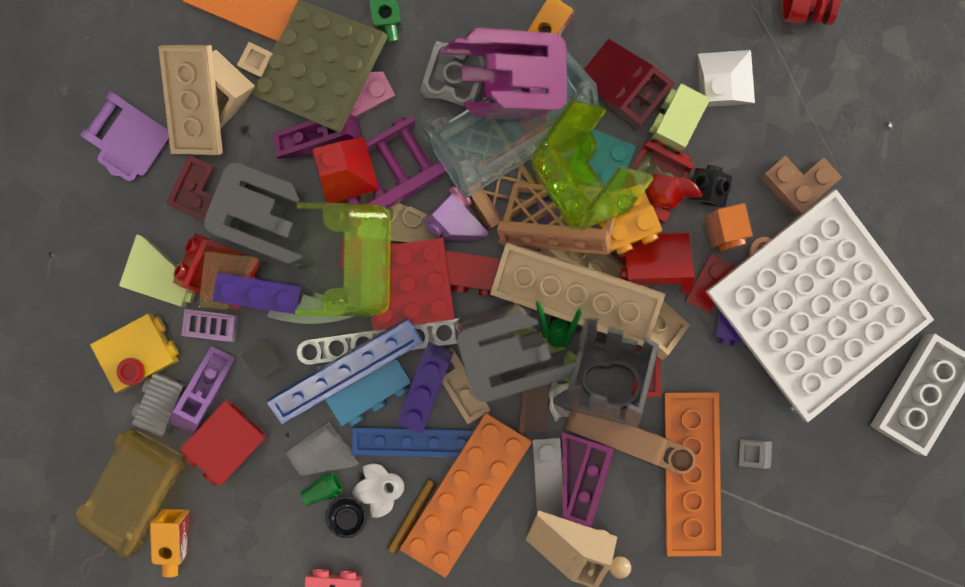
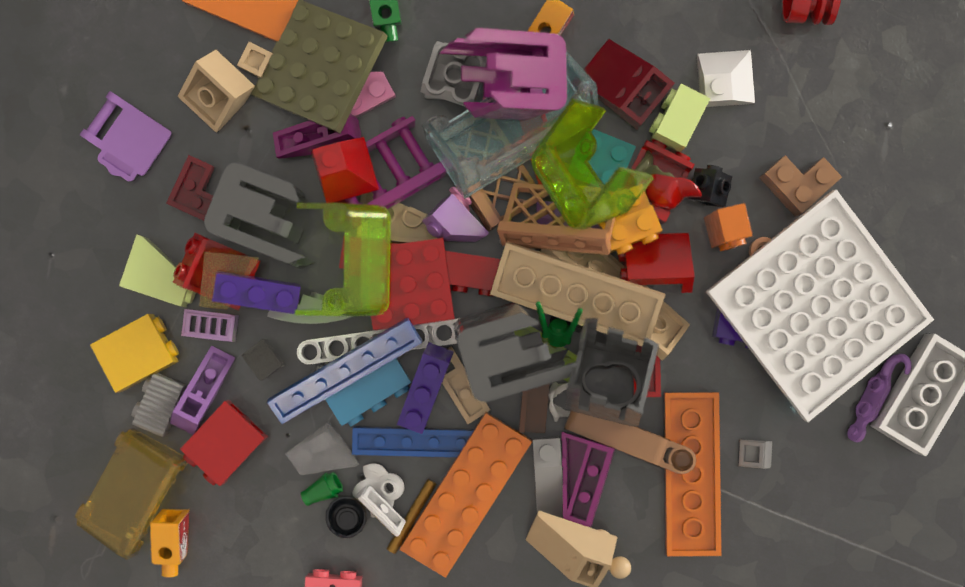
red plate [117,358,145,385] -> none
tan tile [158,45,223,155] -> none
red plate [685,253,735,314] -> none
none -> white slope [355,484,406,537]
none -> medium lavender piece [847,353,912,442]

